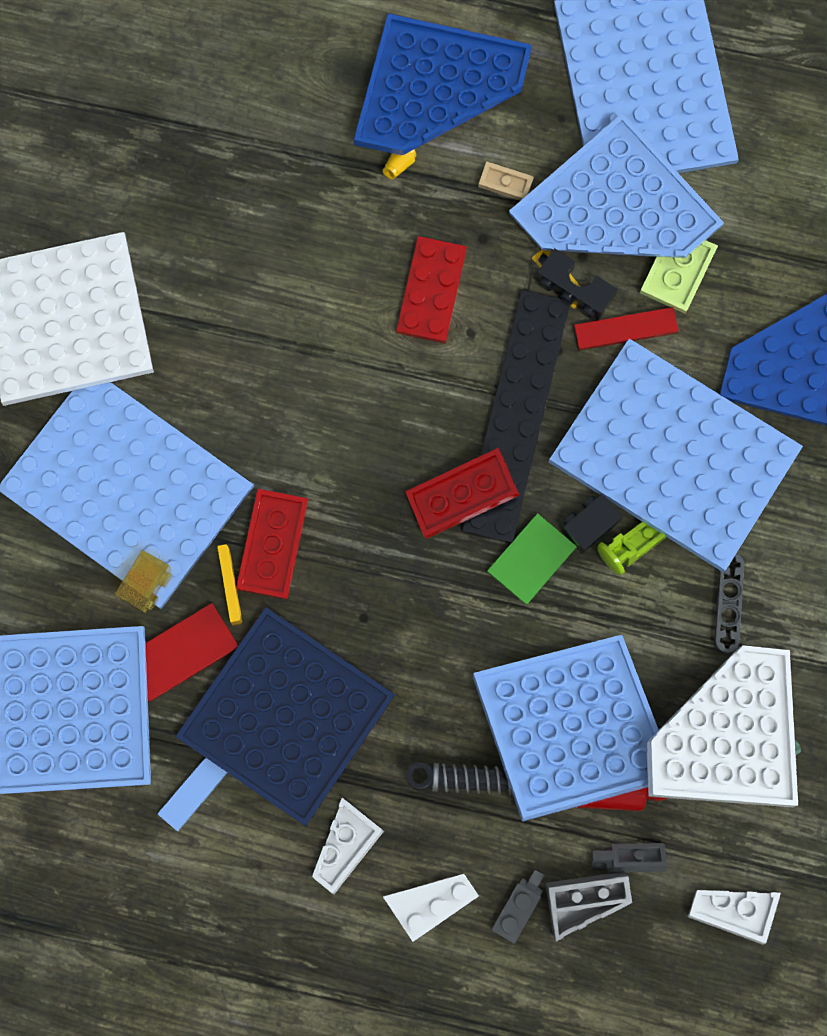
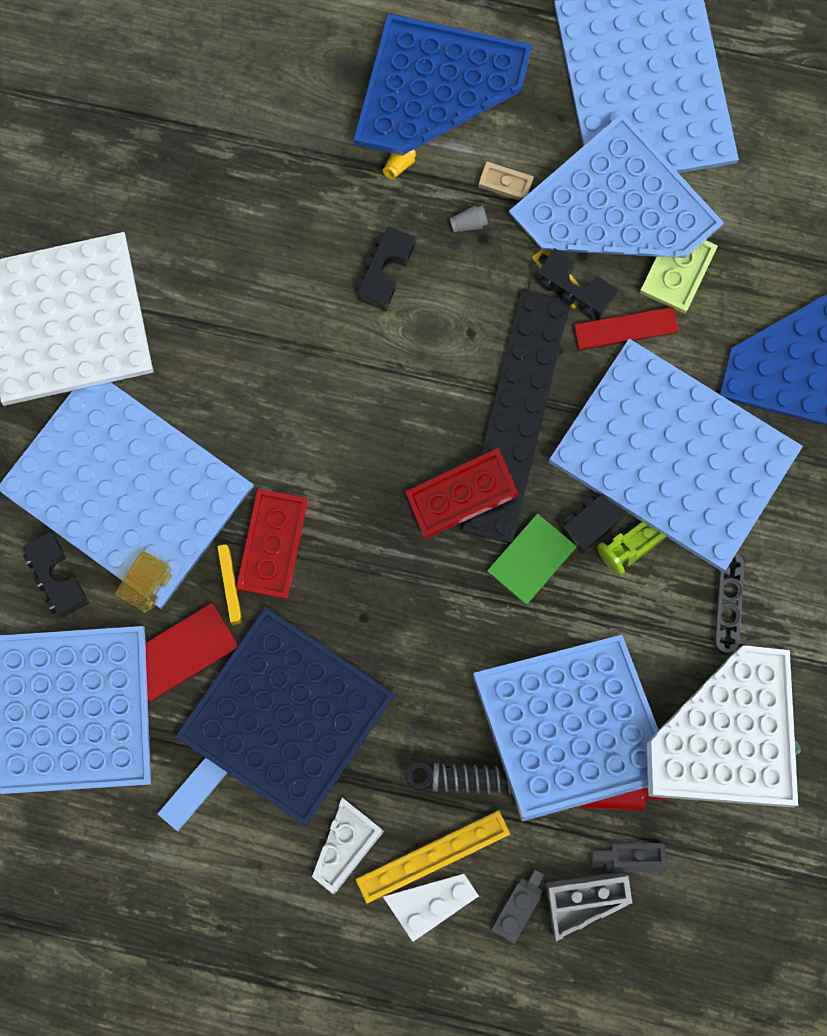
red plate [396,236,467,344] -> none
white wing [688,890,781,945] -> none
none -> black arch [23,532,90,618]
none -> yellow tile [355,810,510,904]
none -> black arch [356,226,416,312]
none -> light grey cone [450,205,489,233]

